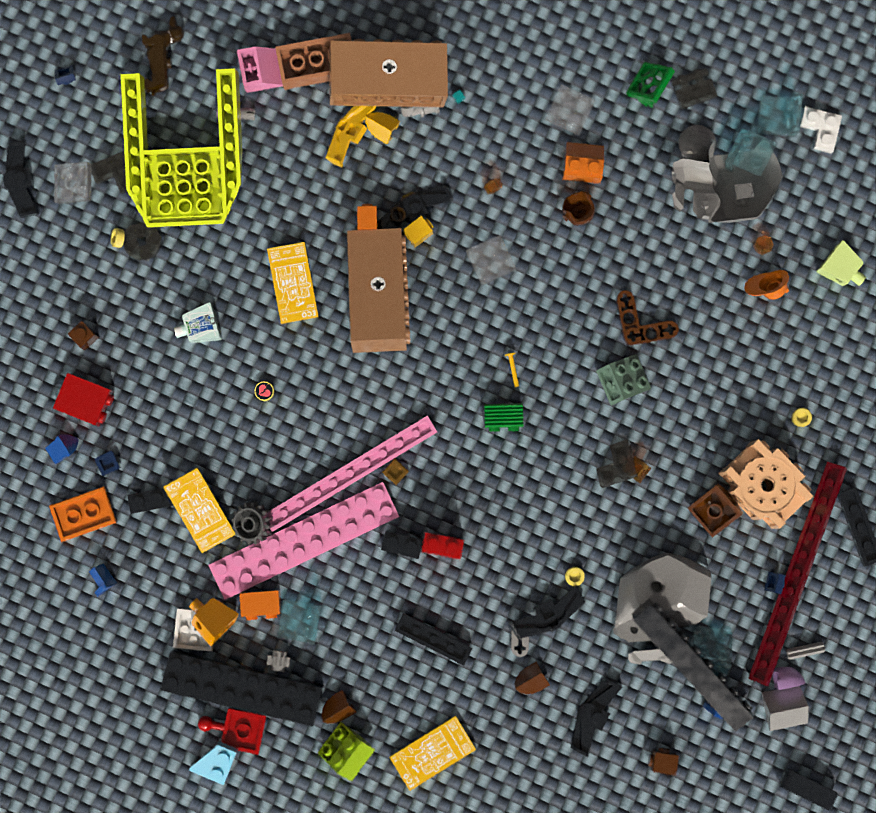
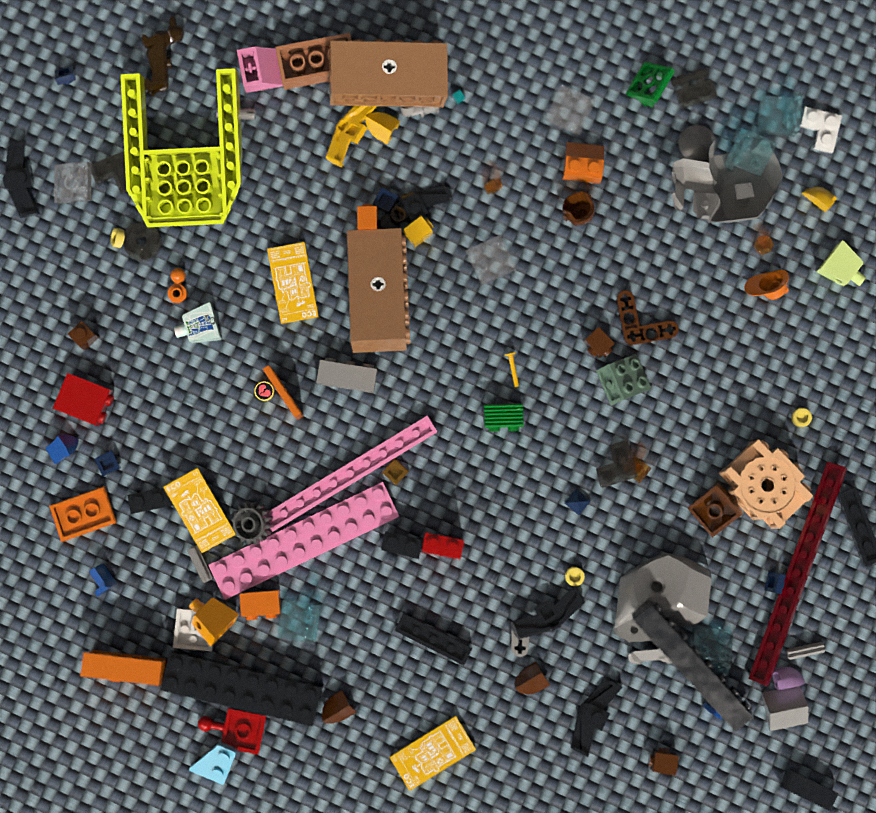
light grey gear [266,650,291,672] -> none
lime slope [318,722,375,781] -> none
none -> orange brick [80,650,168,686]
none -> orange plate [168,268,188,303]
none -> light grey axle [187,546,212,583]
none -> orange tile [263,365,304,420]
none -> light grey brick [316,358,378,393]
none -> dark blue plate [372,188,399,214]
none -> dark blue slope [564,489,591,515]
none -> reddish brown brick [584,327,615,358]
none -> yellow brick [801,186,837,212]

